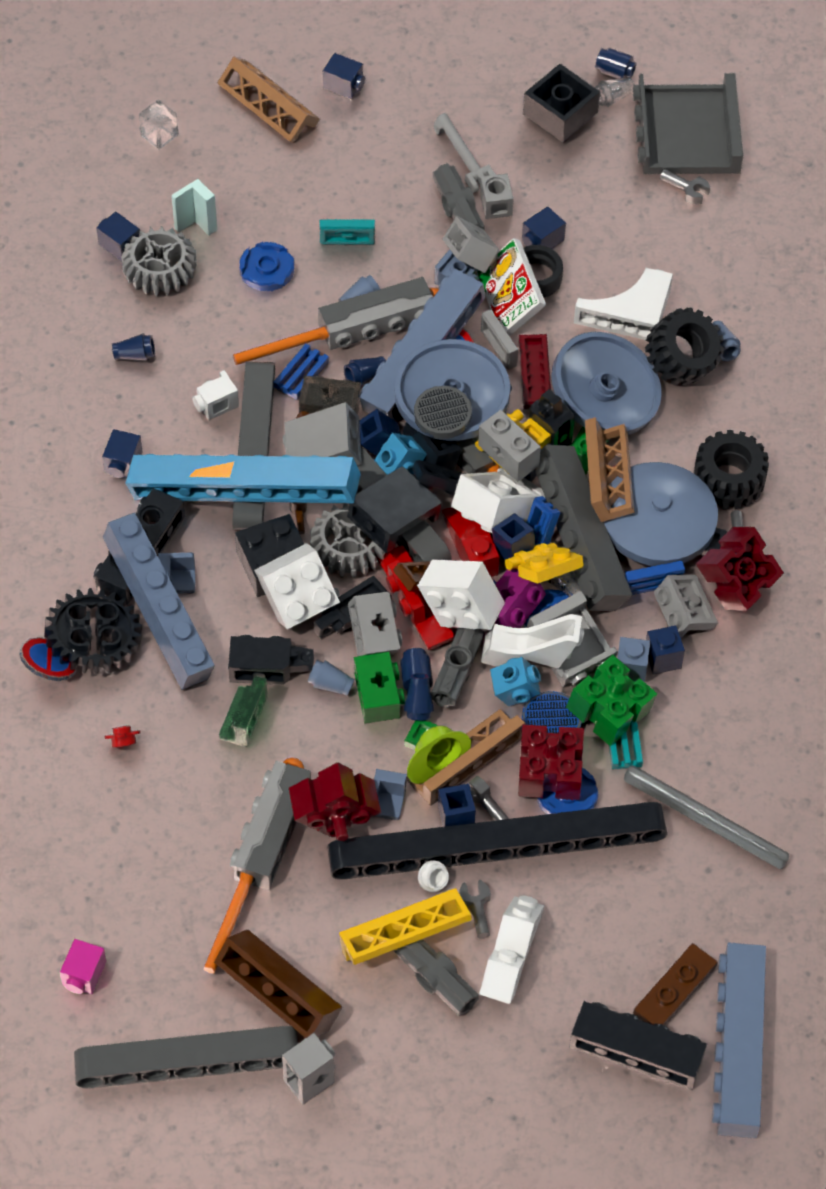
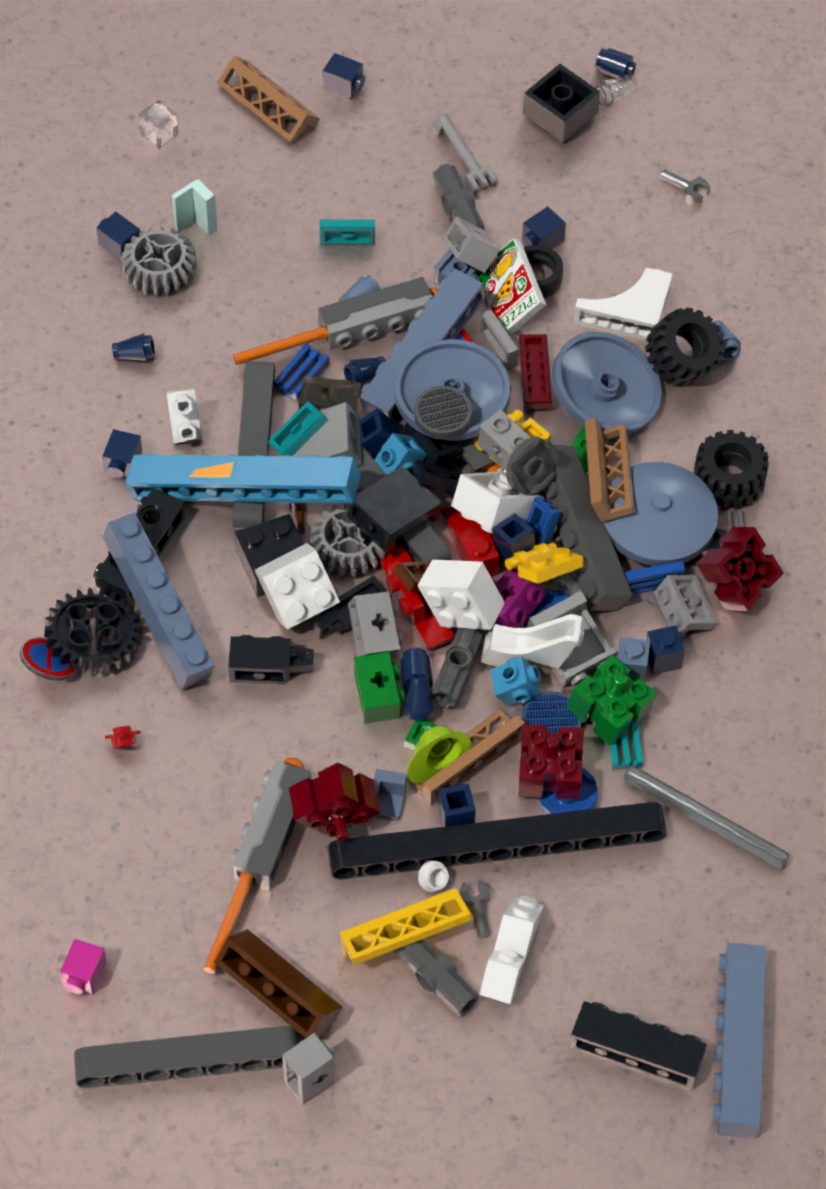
sand blue panel [158,552,195,594] -> none
white brick [192,370,239,420] -> none
clear green bracket [219,676,268,747] -> none
blue tile [239,242,294,291] -> none
sand blue cone [308,660,355,696] -> none
flat silver bar [468,776,509,820] -> none
light grey brick [480,173,513,219] -> none
black hinge [529,389,575,446] -> none
dark grey panel [633,73,743,174] -> none
reddish brown plate [633,943,718,1025] -> none
none -> white hips [166,388,202,443]
none -> teal tile [267,401,328,456]
none -> dark grey tile [506,437,558,495]

